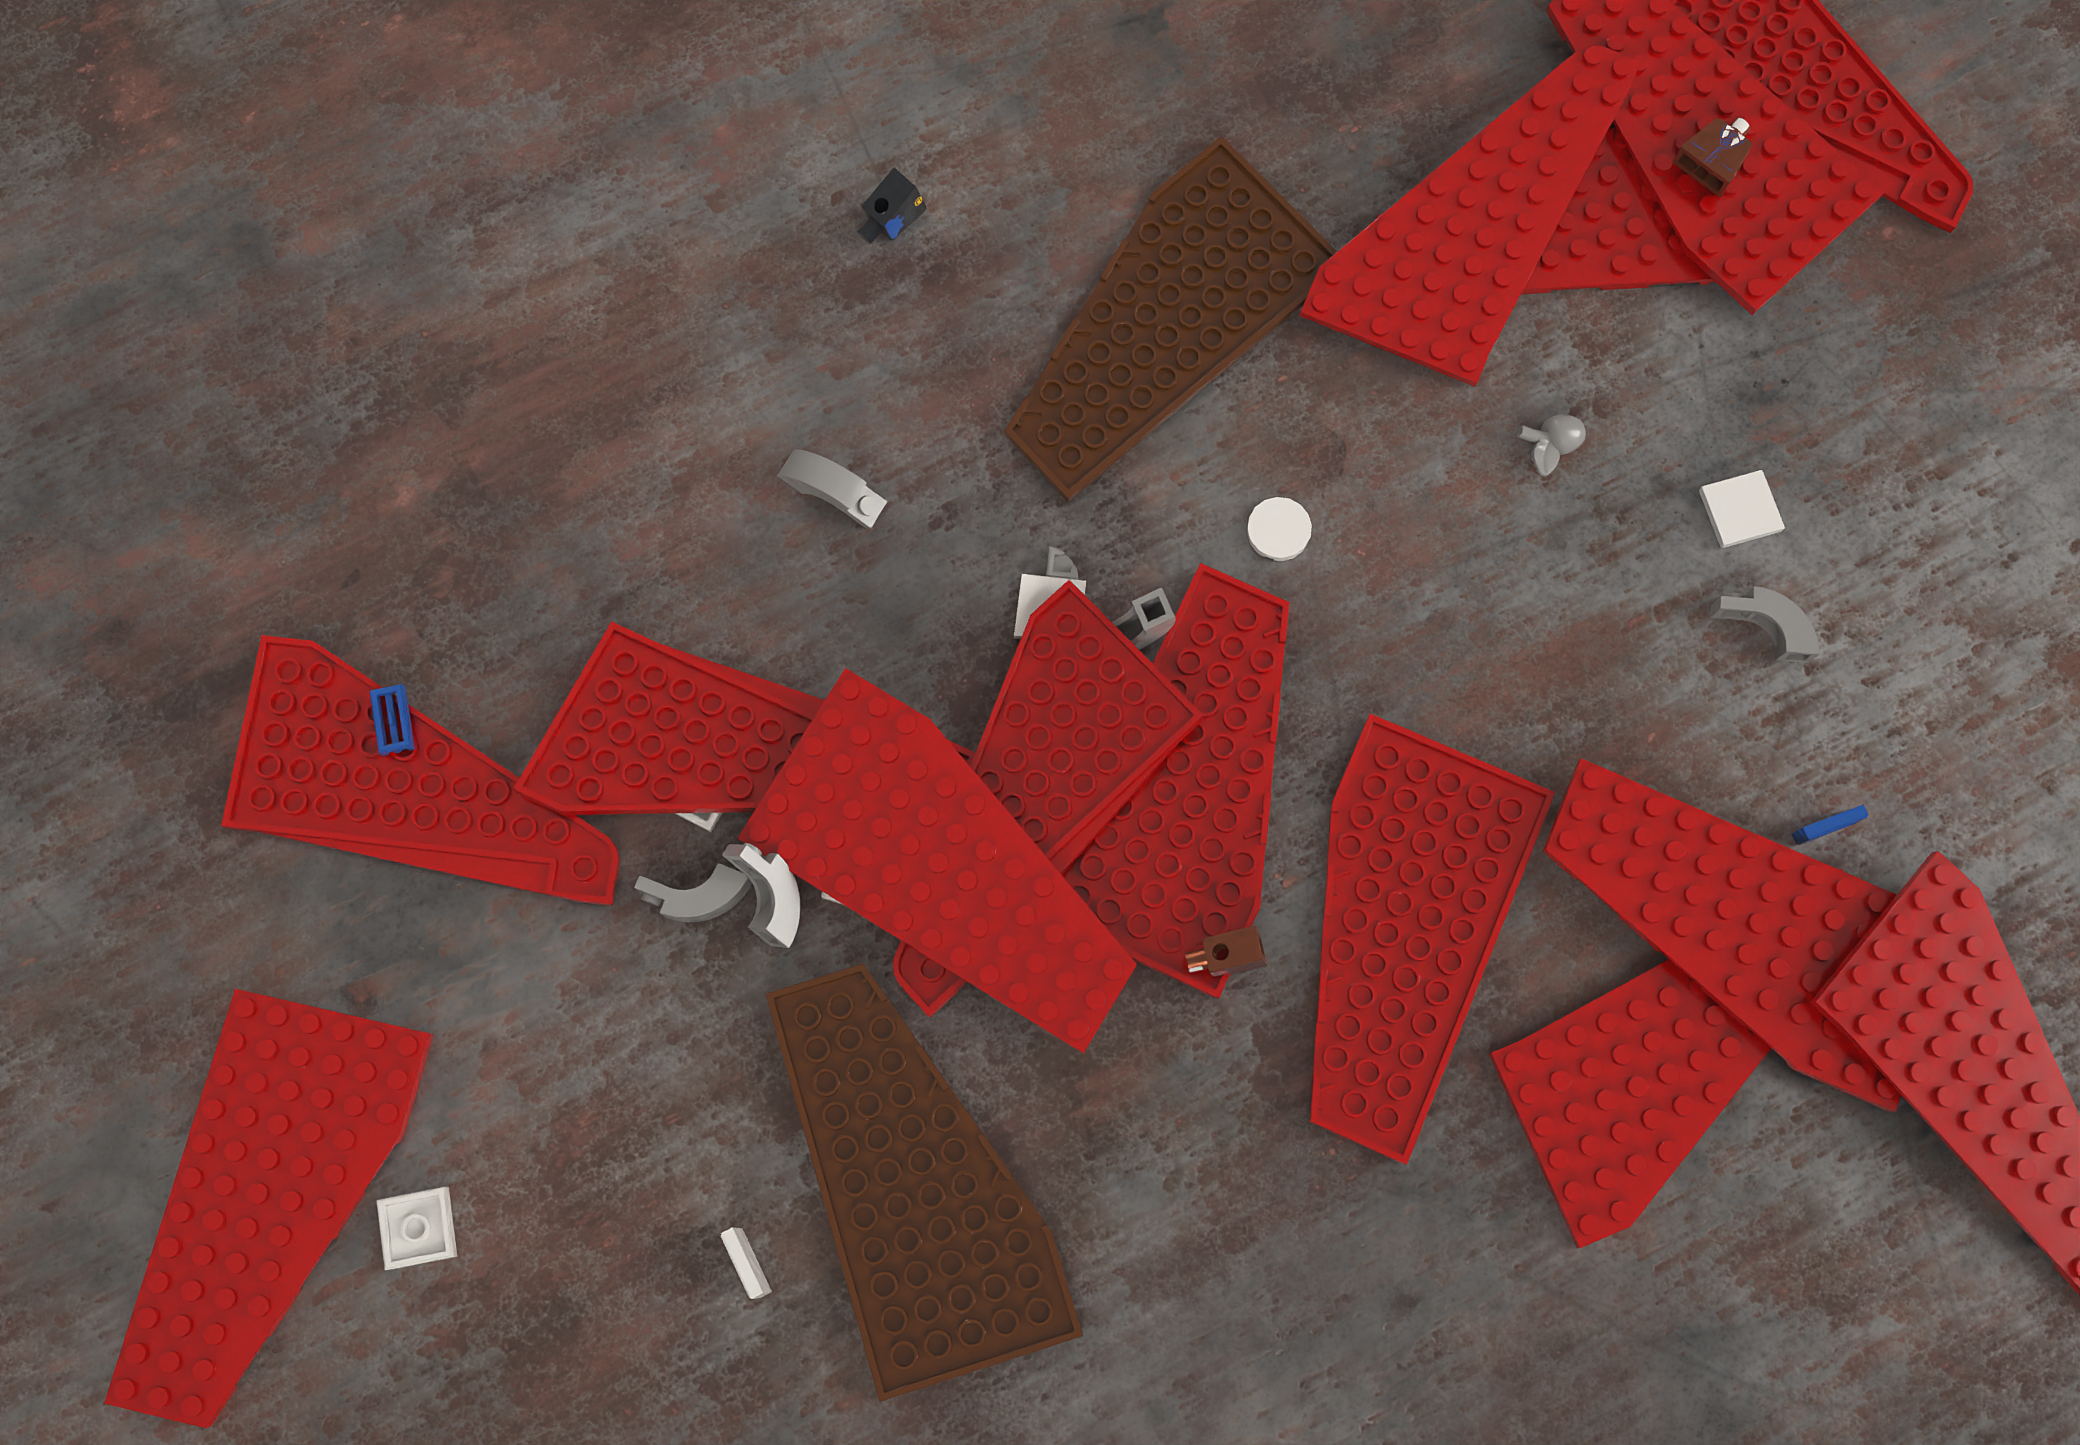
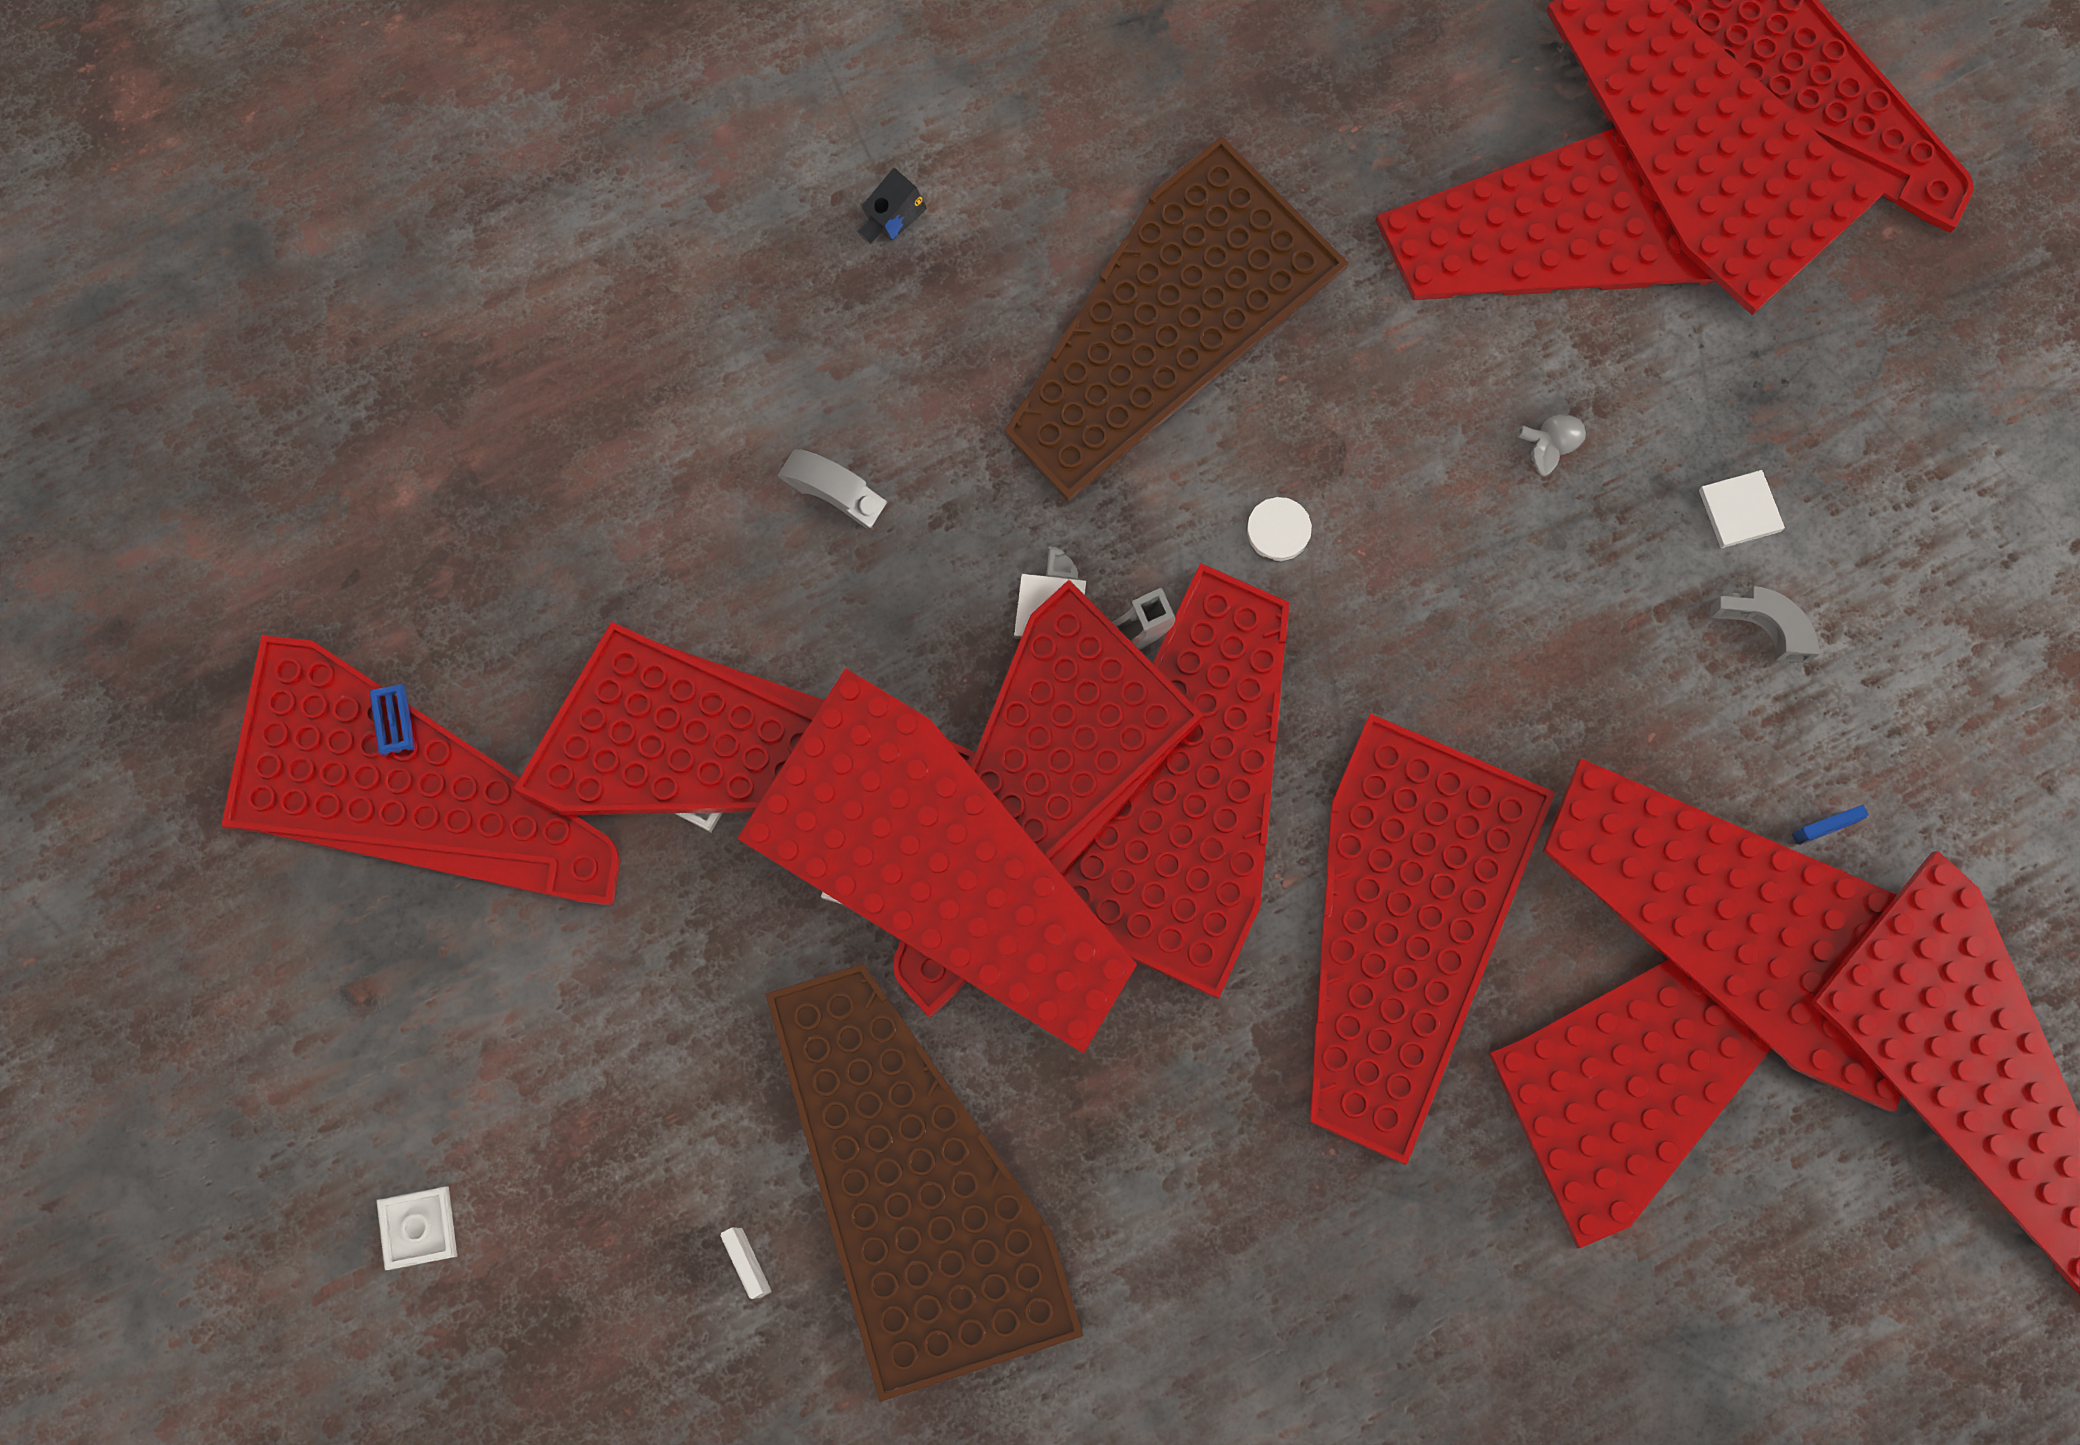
red wing [104,989,433,1428] -> none
light grey arch [634,863,752,922] -> none
arch [722,843,800,948] -> none
copper torso [1185,926,1268,977] -> none
red wing [1299,45,1641,387] -> none
copper torso [1672,118,1752,198] -> none

